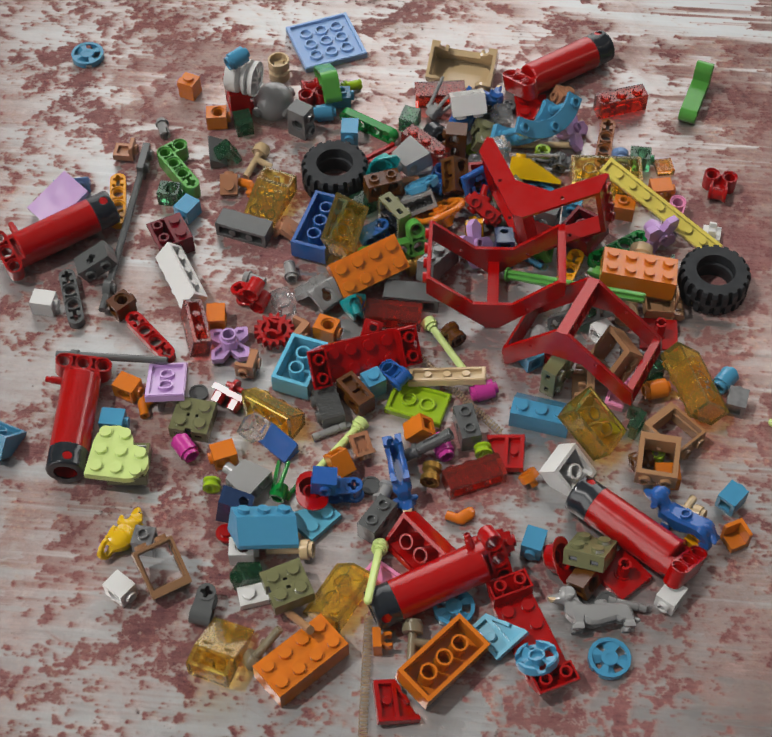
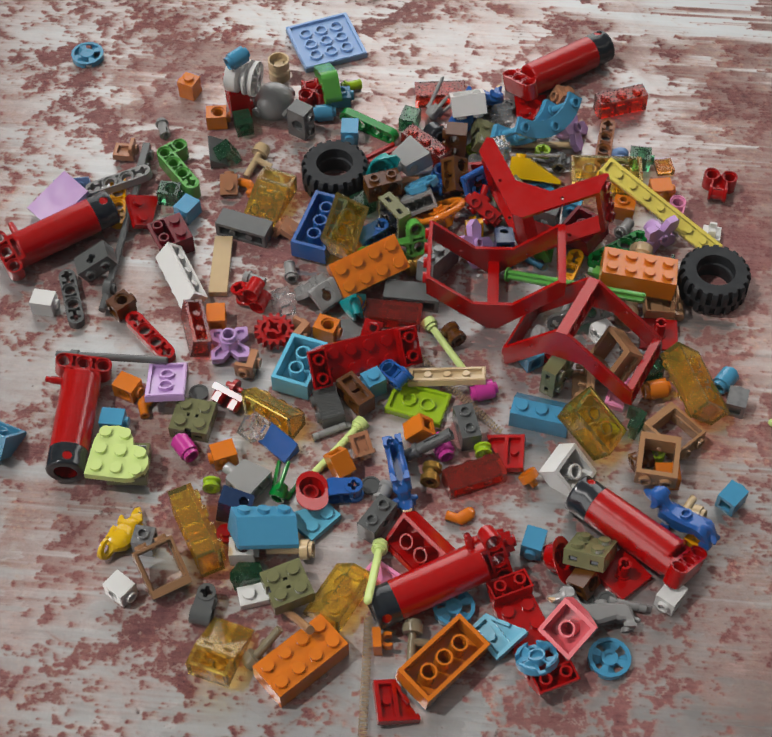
blue brick [310,466,341,496] -> none
tan windscreen [425,40,499,91] -> none
bright green beam [678,60,715,124] -> none
orange panel [720,518,753,554] -> none
none -> light grey beam [85,164,153,197]
none -> red wing [125,194,158,229]
none -> clear yellow brick [167,483,226,578]
none -> tan tile [209,236,233,296]
none -> coral slope [537,597,598,660]
none -> light grey pin [614,218,634,239]

